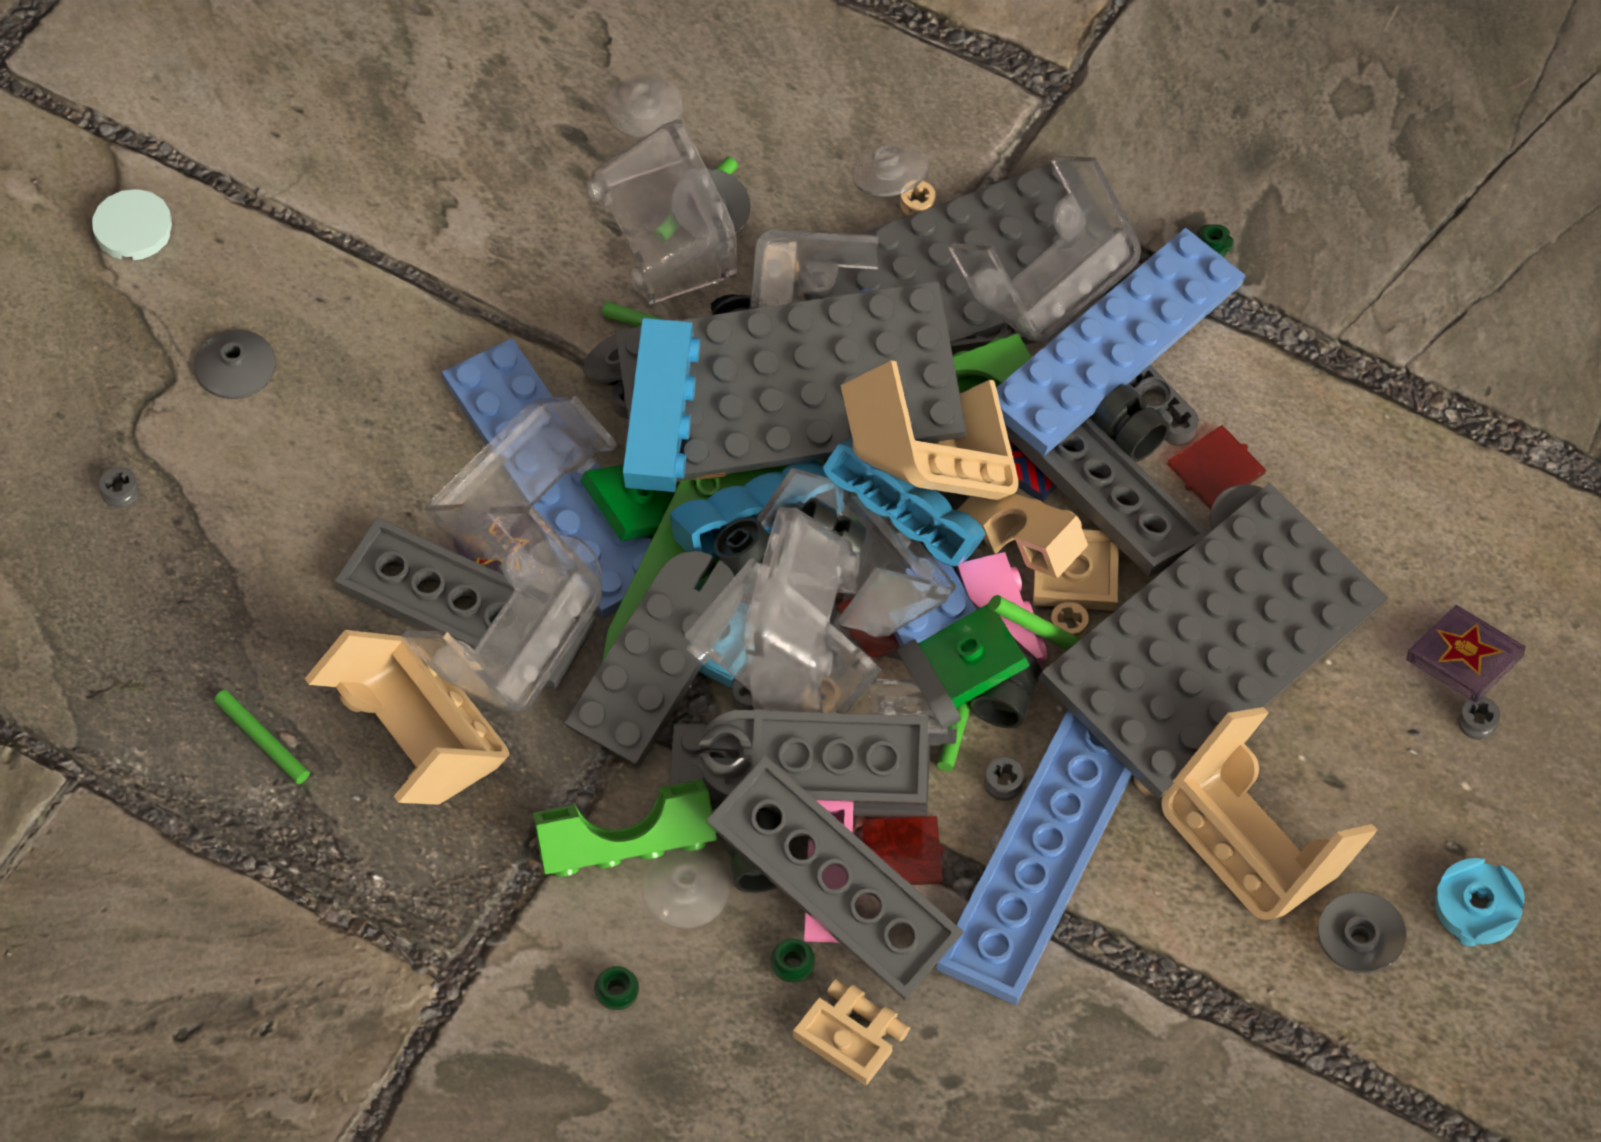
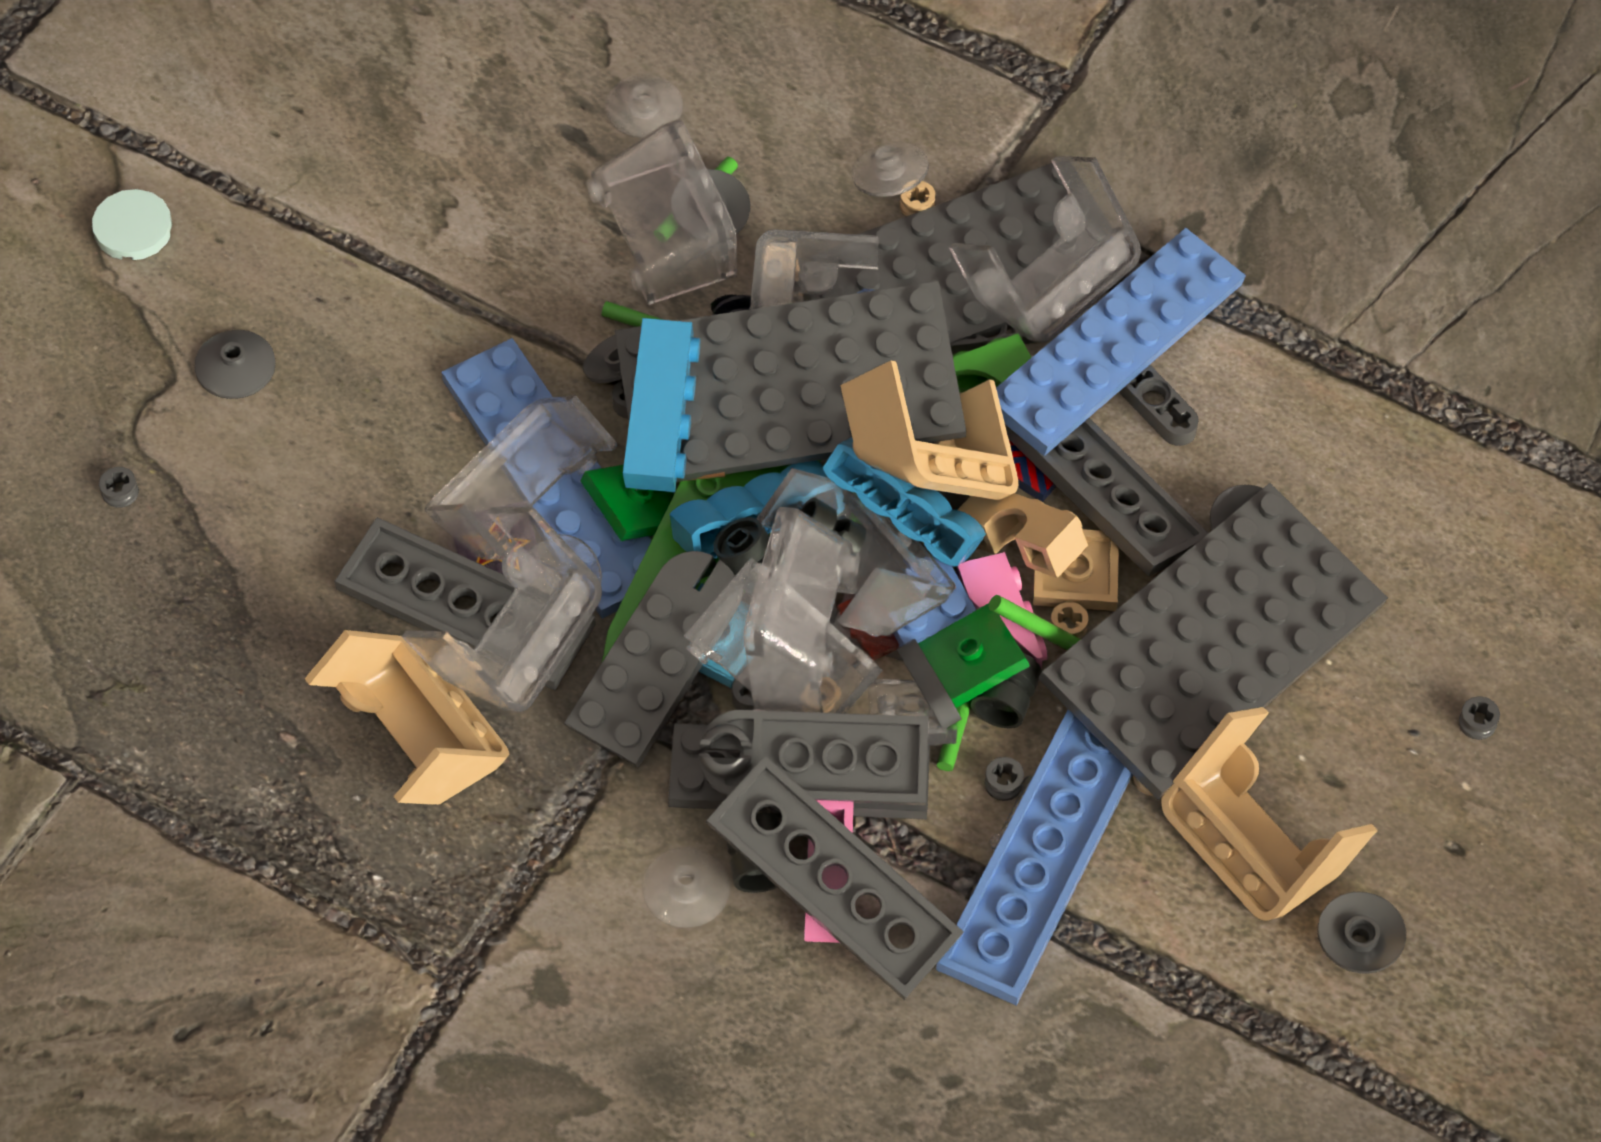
bright green bar [214,689,310,784] -> none
bright green arch [532,779,717,877] -> none
dark green plate [595,966,639,1010] -> none
dark green plate [771,938,815,982] -> none
tan plate [793,979,910,1086] -> none
clear red piece [862,816,944,885] -> none
pearl dark grey wheel [1093,385,1170,462] -> none
clear red piece [1167,425,1266,510] -> none
dark green plate [1197,224,1234,258] -> none
tile [1406,605,1526,703] -> none
medium azure plate [1434,858,1525,946] -> none

